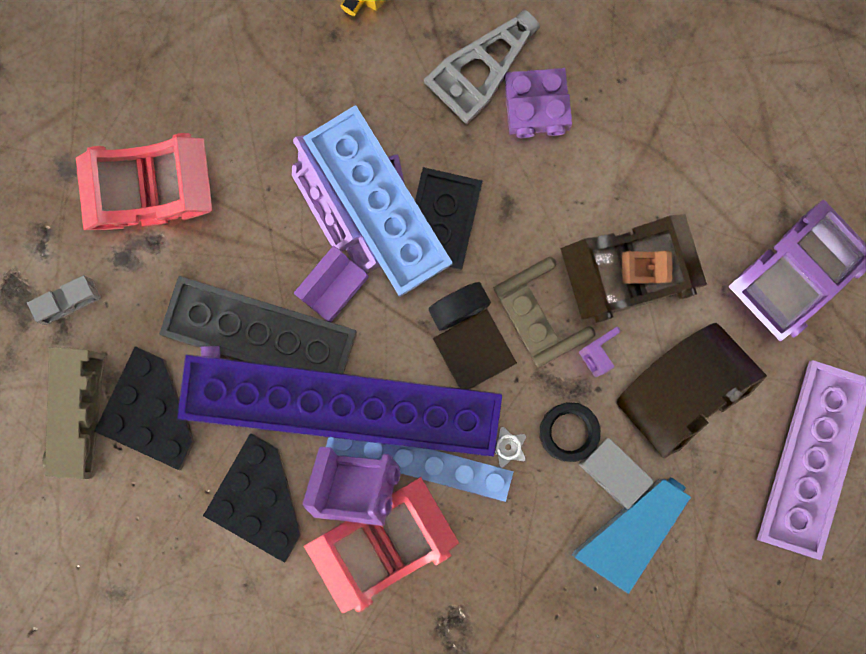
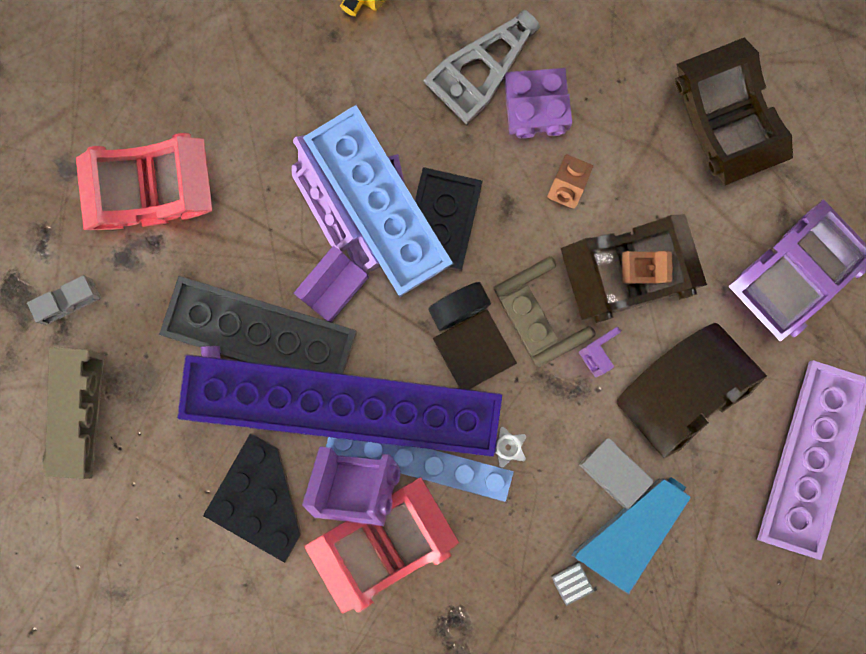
black plate [94,347,194,470] -> none
black tyre [540,402,601,462] -> none
none -> nougat bracket [547,154,594,209]
none -> tile [551,562,594,606]
none -> dark brown window [675,37,793,185]

